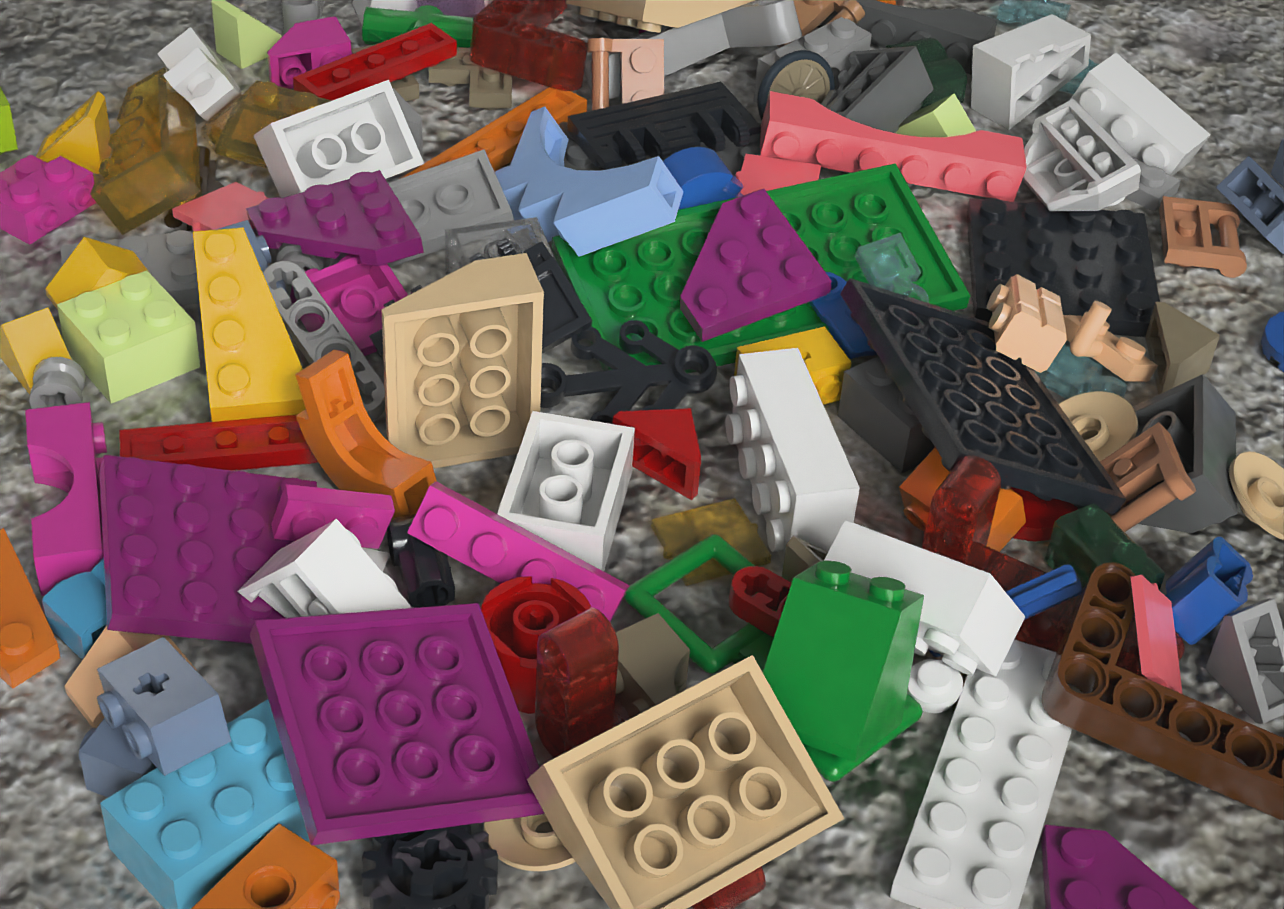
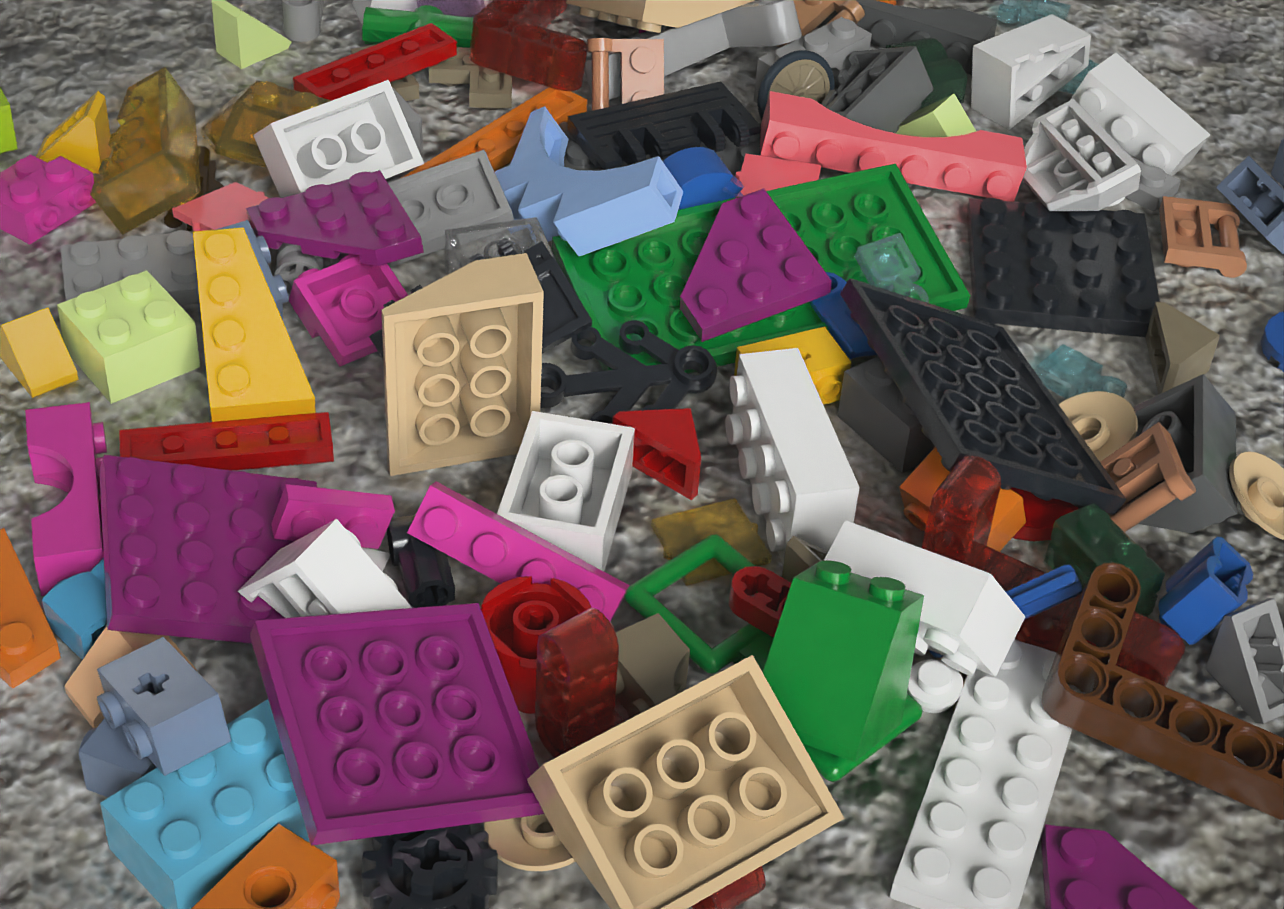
light grey wheel [29,357,86,409] -> none
yellow slope [45,237,150,310] -> none
white arch [157,27,242,121] -> none
light grey beam [263,261,385,421] -> none
dark pink slope [267,16,352,92] -> none
orange arch [295,349,437,517] -> none
light nougat brick [987,274,1067,373] -> none
light nougat plate [1063,301,1158,382] -> none
coral piece [1131,575,1183,694] -> none

